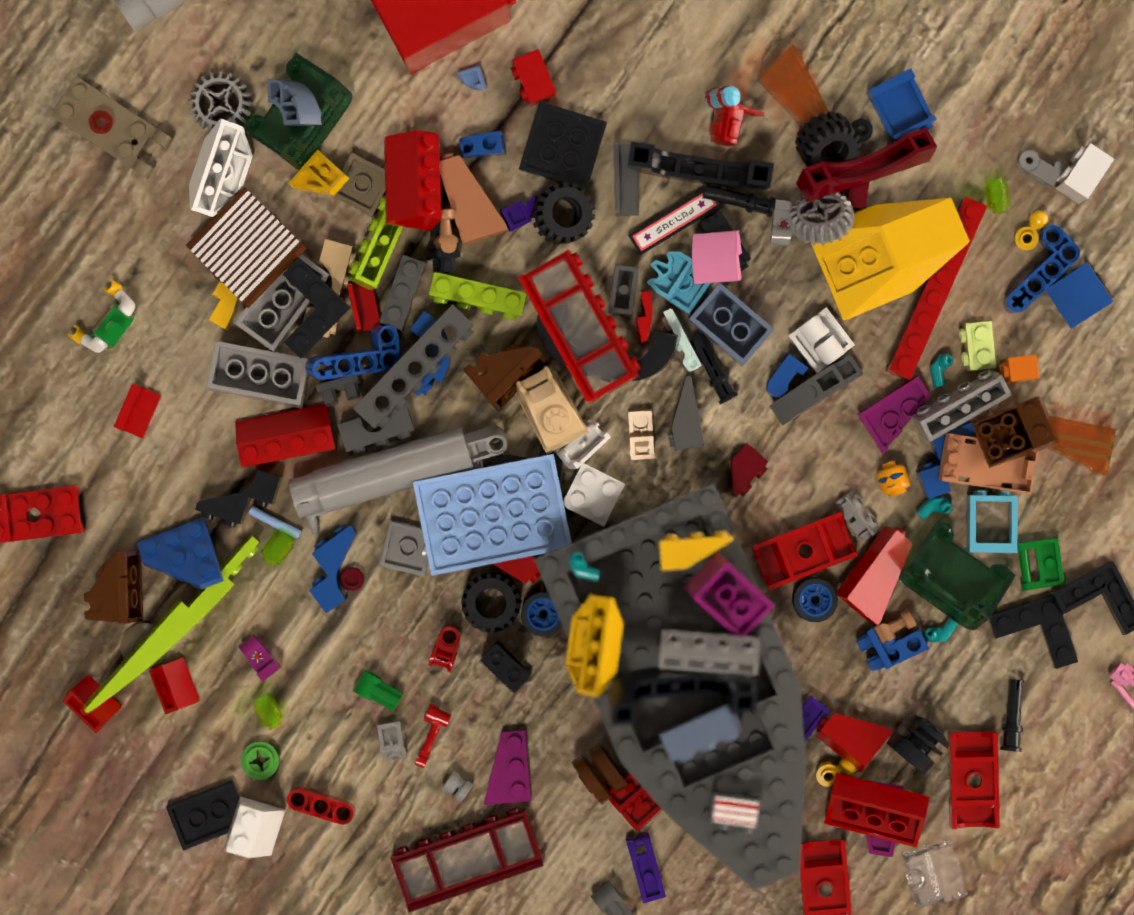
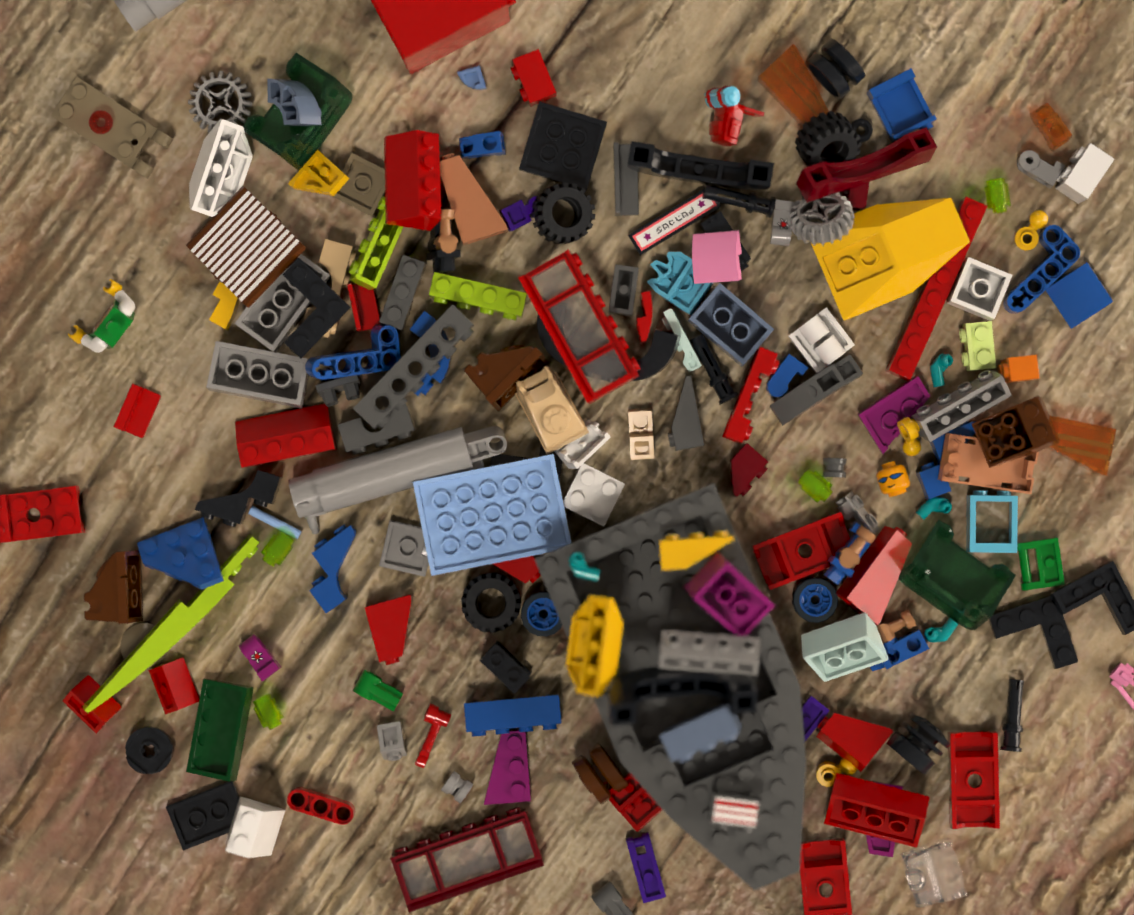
bright green gear [241,742,279,780] -> none
dark red tile [340,567,364,591] -> none
red piece [428,625,461,672] -> none
none -> black plate [125,726,174,774]
none -> dark green slope [186,679,254,782]
none -> red slope [364,594,413,665]
none -> blue brick [464,695,561,737]
none -> red piece [722,347,780,444]
none -> clear neon green brick [797,468,833,503]
none -> light aqua slope [801,613,888,682]
none -> black wheel [805,39,866,100]
none -> dark grey wheel [822,458,847,478]
none -> hips [824,522,876,584]
none -> yellow plate [897,417,921,456]
none -> white brick [946,257,1012,321]
none -> clear orange leg [1030,103,1072,152]

